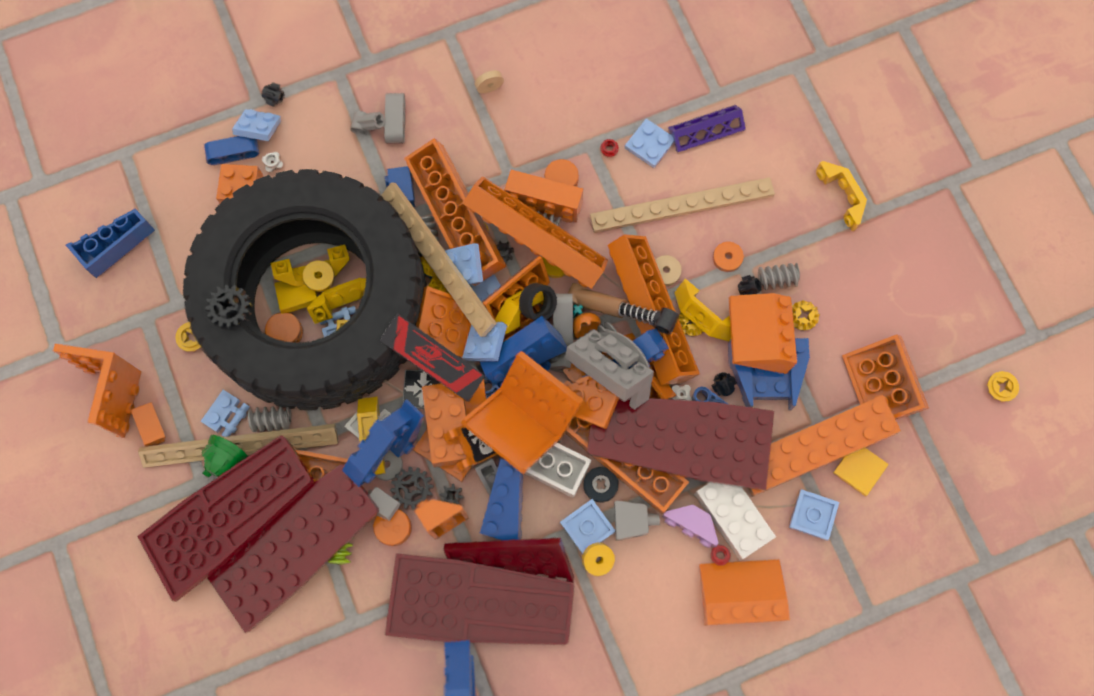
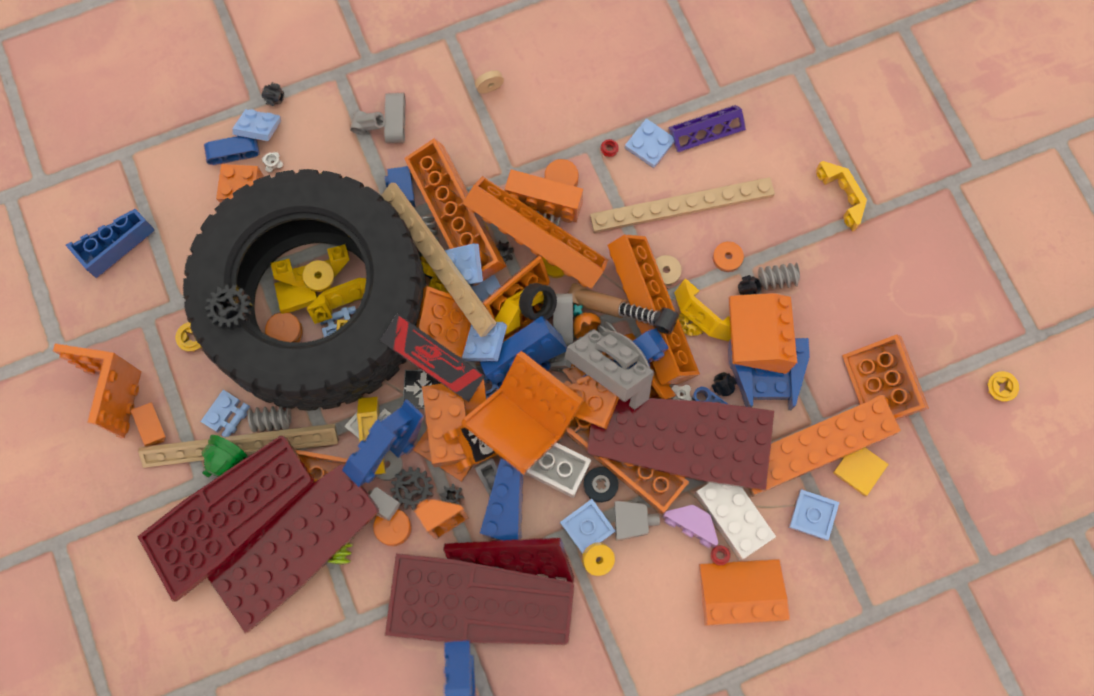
yellow gear [792,300,820,330] -> none

